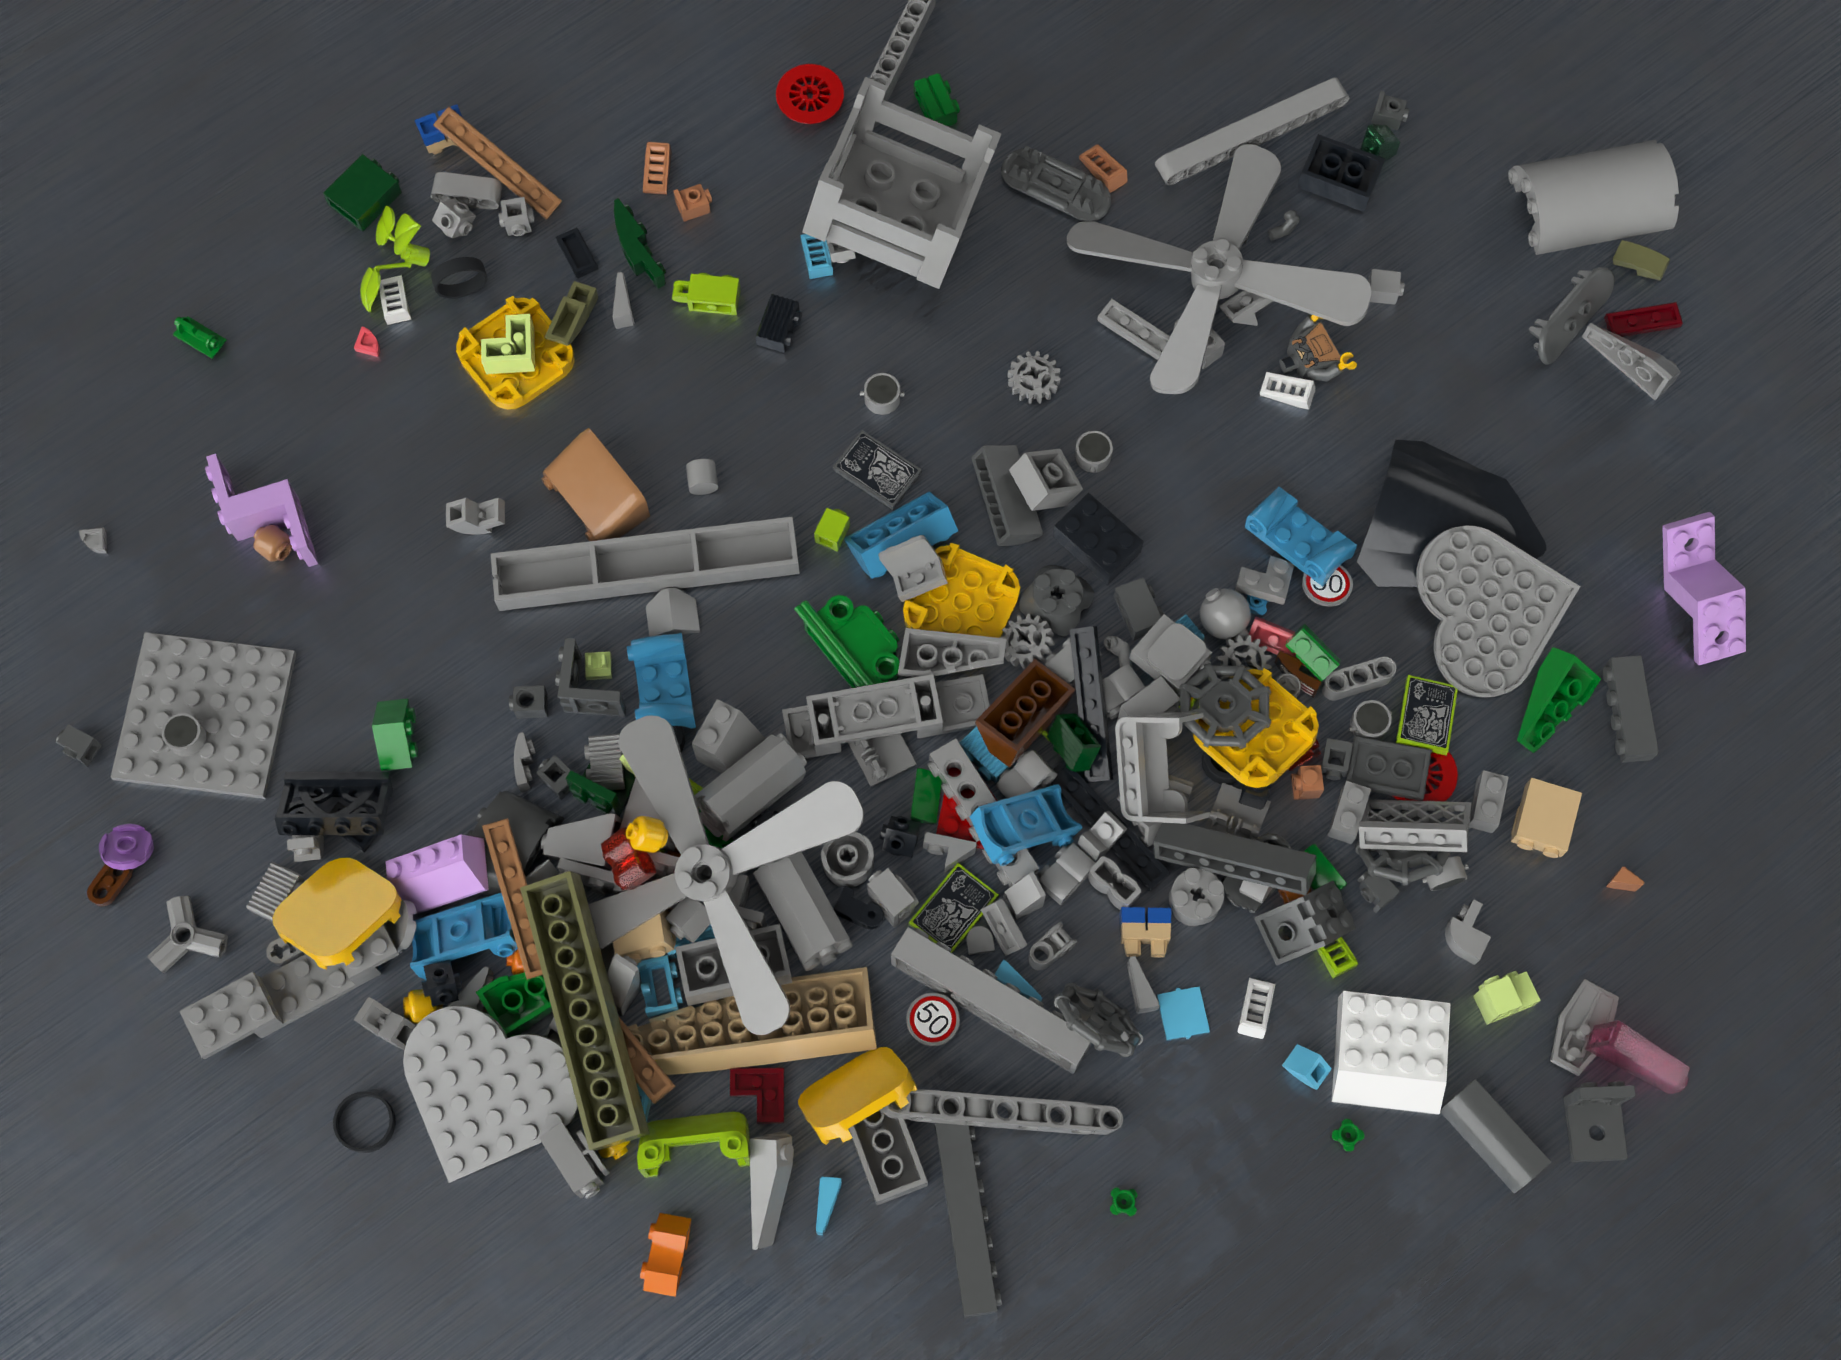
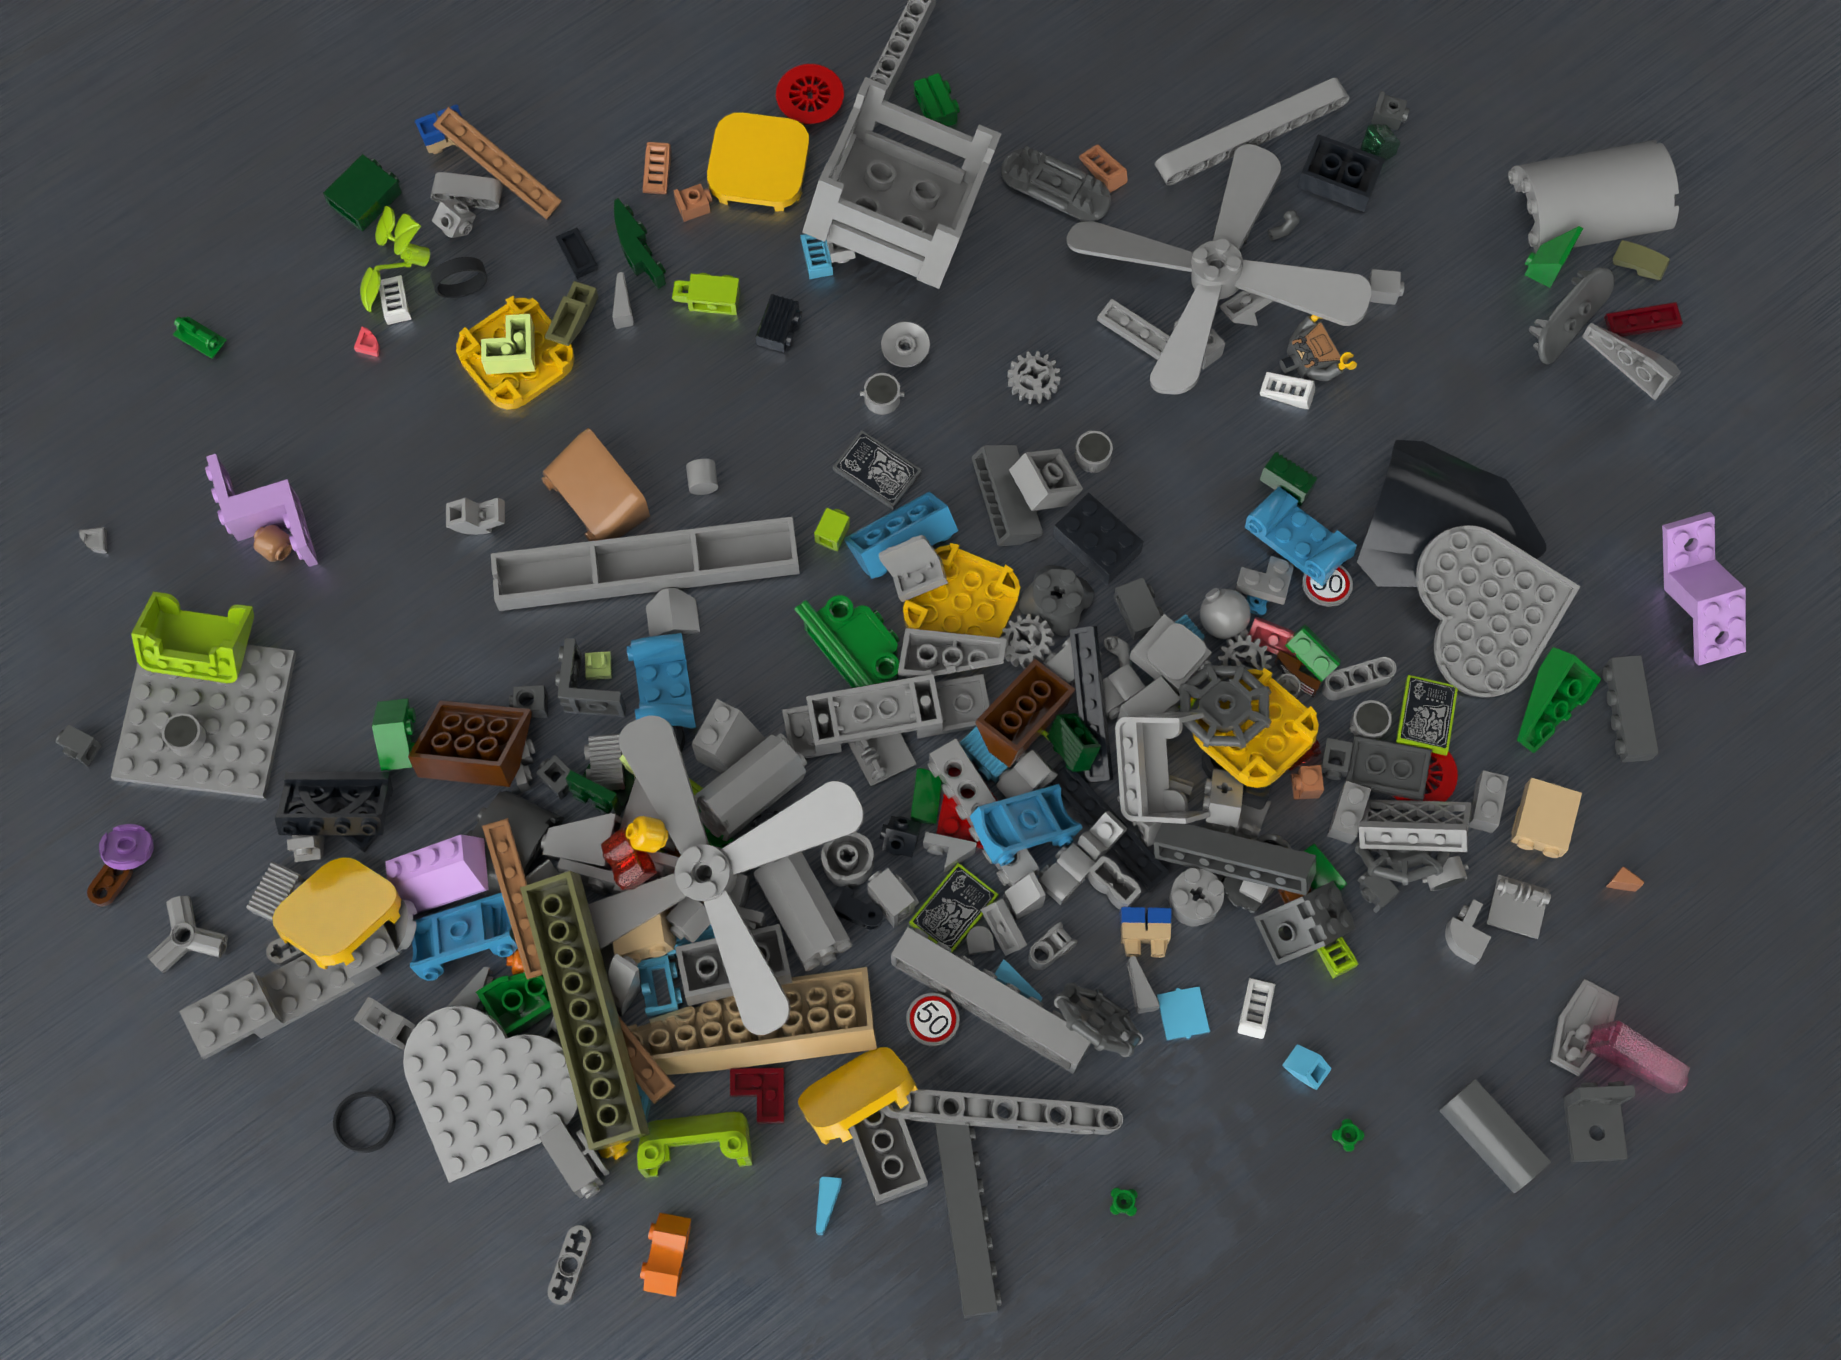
yellow head [403,989,443,1024] -> none
black brick [421,960,462,1007] -> none
light grey brick [498,197,535,236] -> none
light grey wedge [749,1131,794,1250] -> none
white slope [1331,991,1450,1115] -> none
yellowish green brick [1473,971,1541,1025] -> none
none -> lime windscreen [131,591,254,683]
none -> reddish brown slope [408,701,532,787]
none -> light grey beam [548,1225,592,1305]
none -> yellow tile [707,112,810,211]
none -> light grey dish [881,322,930,367]
none -> light grey brick [1202,769,1243,827]
none -> dark green brick [1259,452,1317,506]
none -> light grey hinge [1486,875,1551,939]
none -> green slope [1525,226,1583,288]

